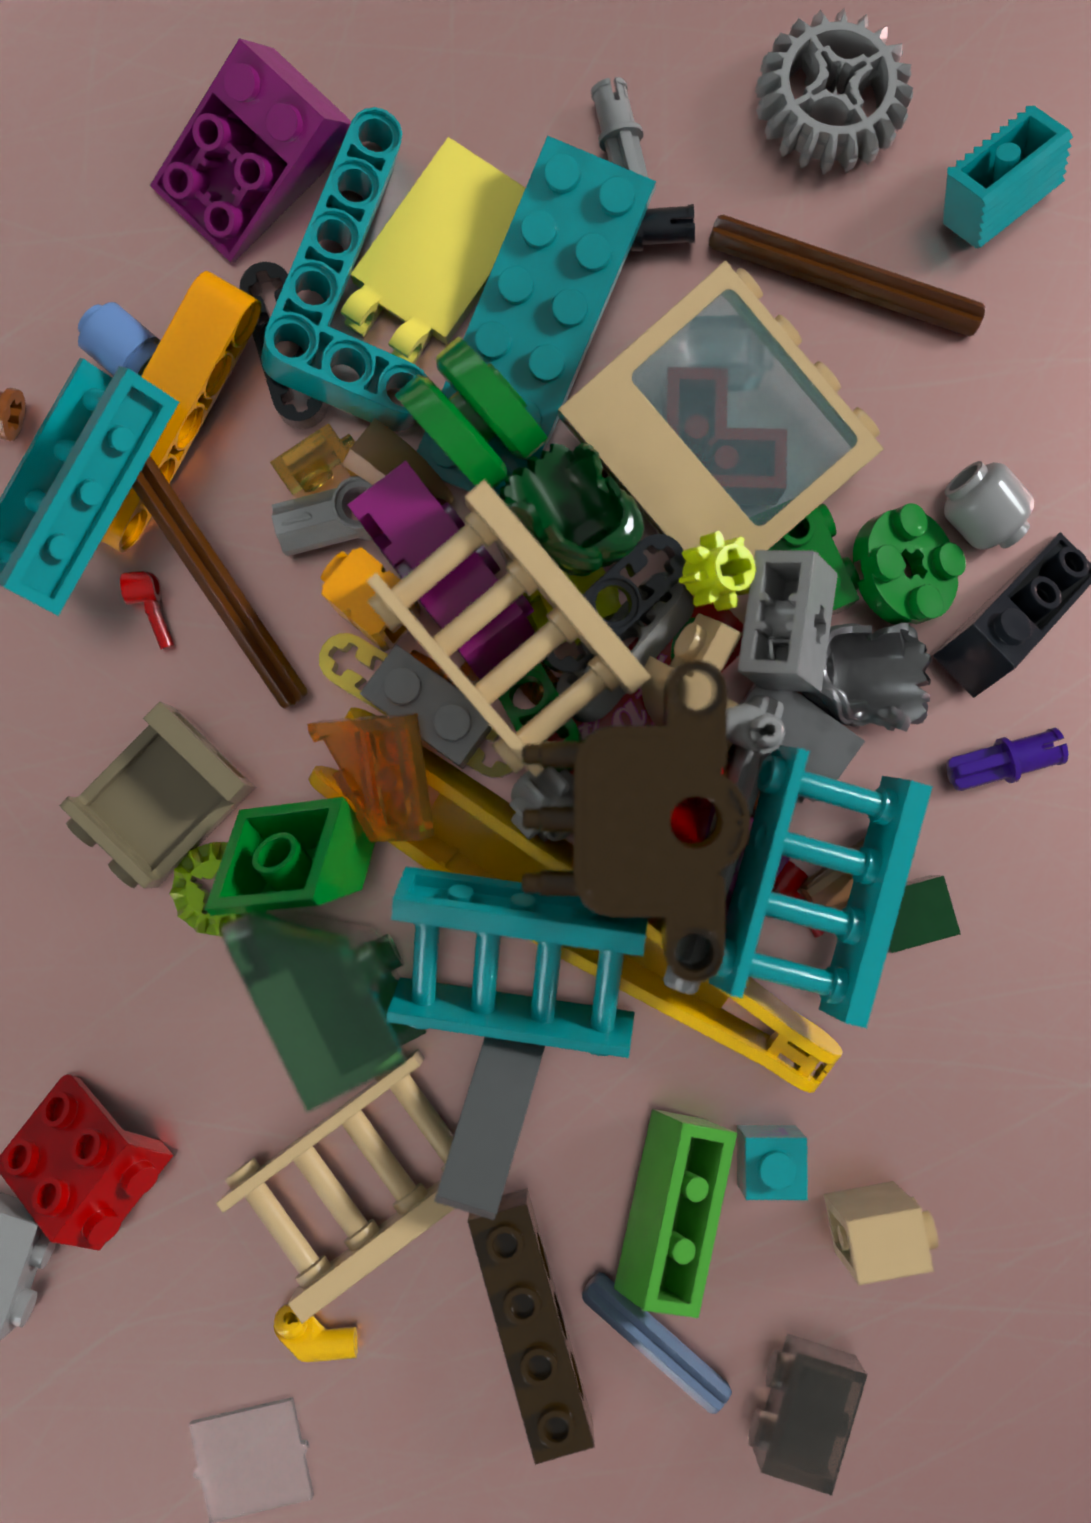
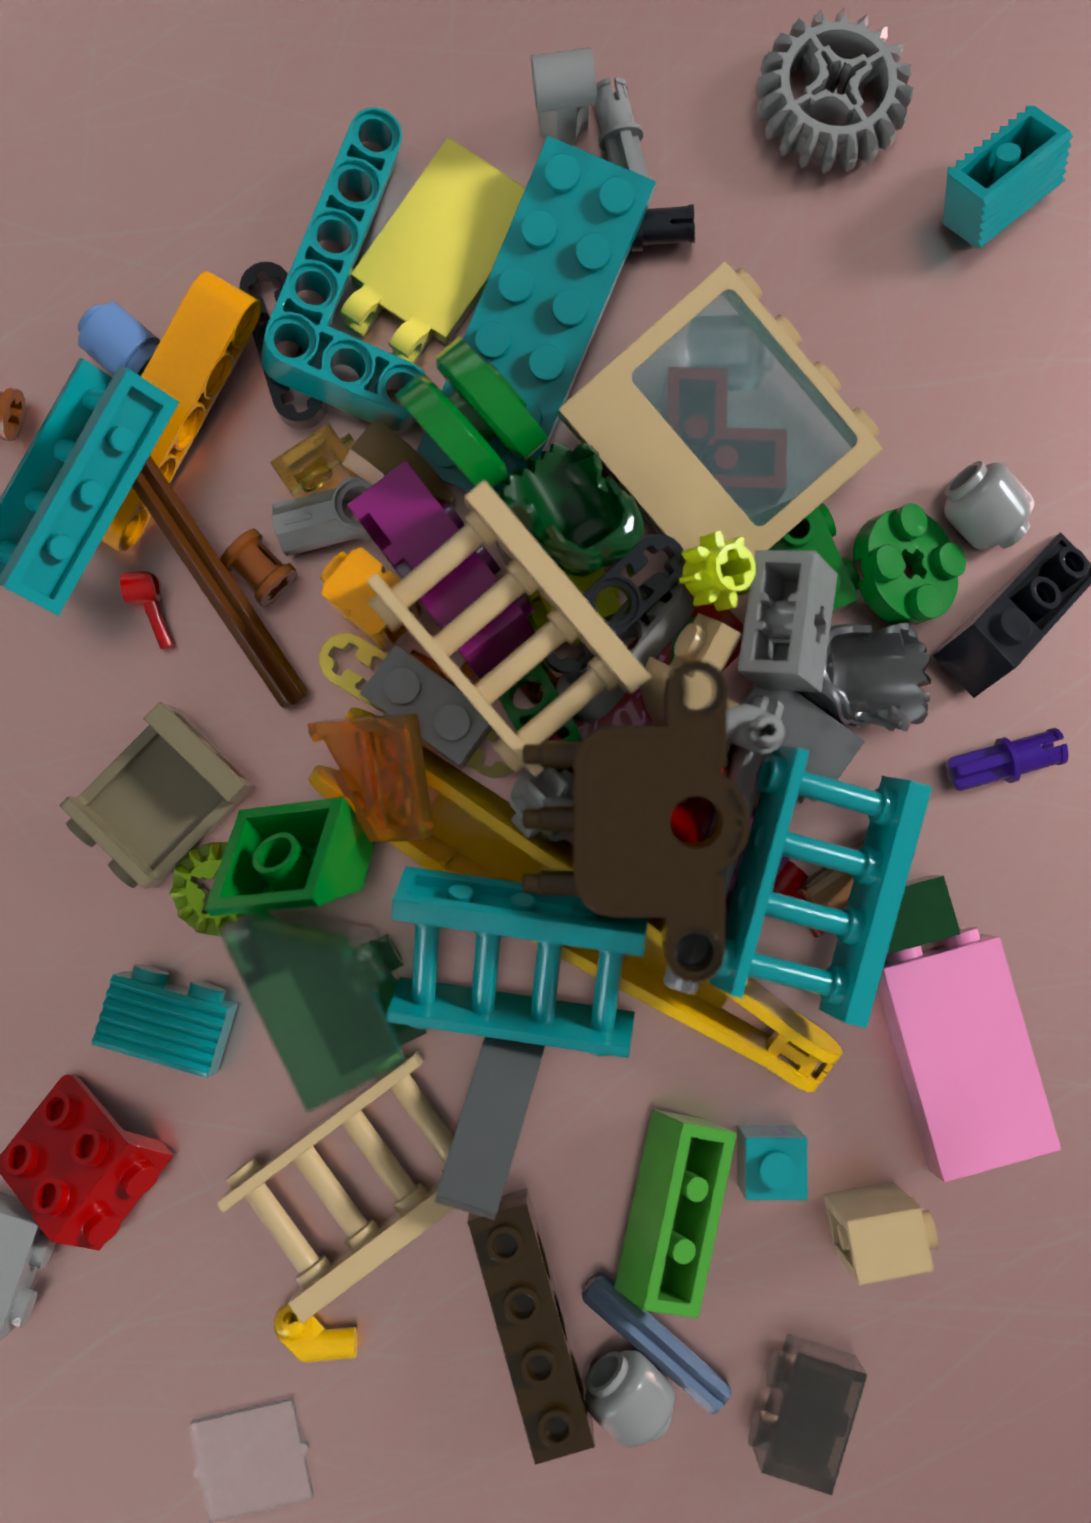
magenta slope [149,38,351,262] -> none
reddish brown axle [709,215,986,336] -> none
none -> teal brick [92,964,238,1079]
none -> dark orange bush [220,528,297,607]
none -> light grey piece [531,47,597,146]
none -> light grey head [585,1350,675,1447]
none -> bright pink brick [878,927,1061,1183]

